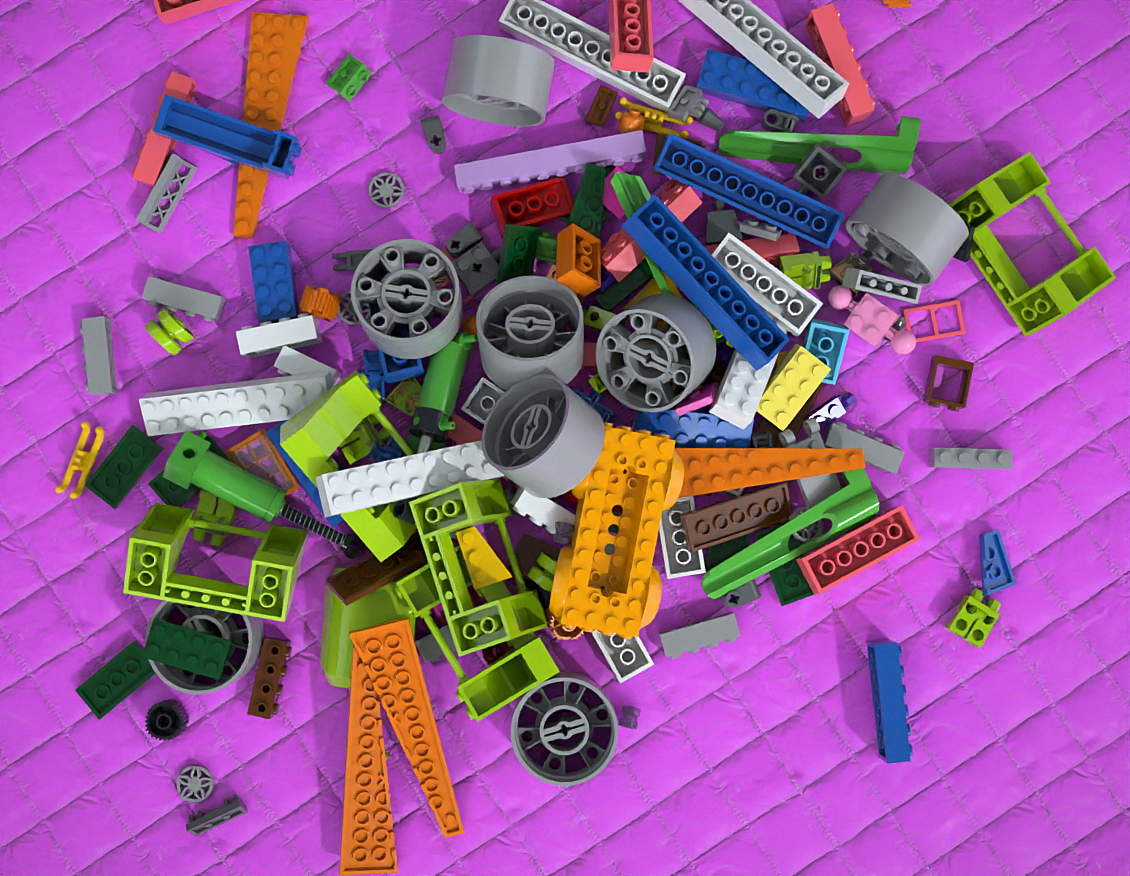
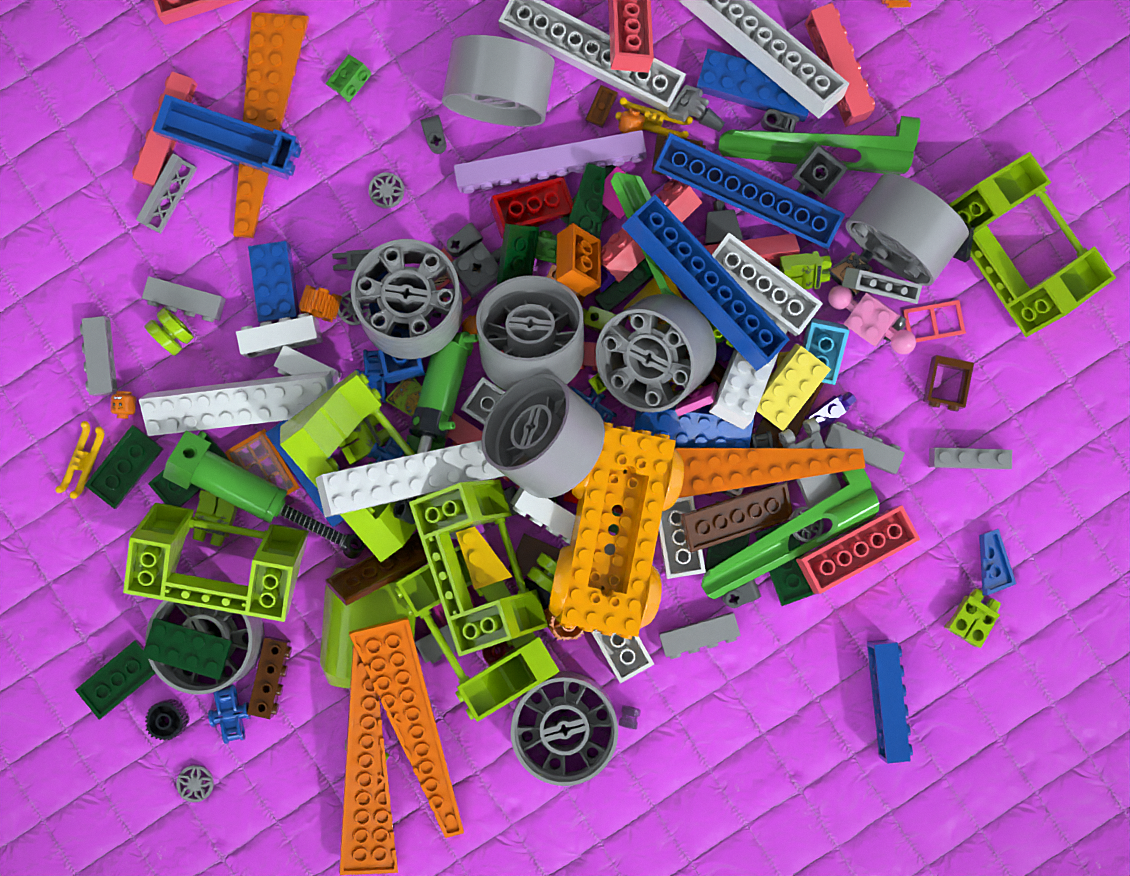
dark grey plate [185,794,248,836] -> none
clear purple wheel [552,521,575,545] -> none
light grey hinge [739,218,782,241] -> none
none -> orange head [110,391,136,419]
none -> blue axle [208,685,251,744]

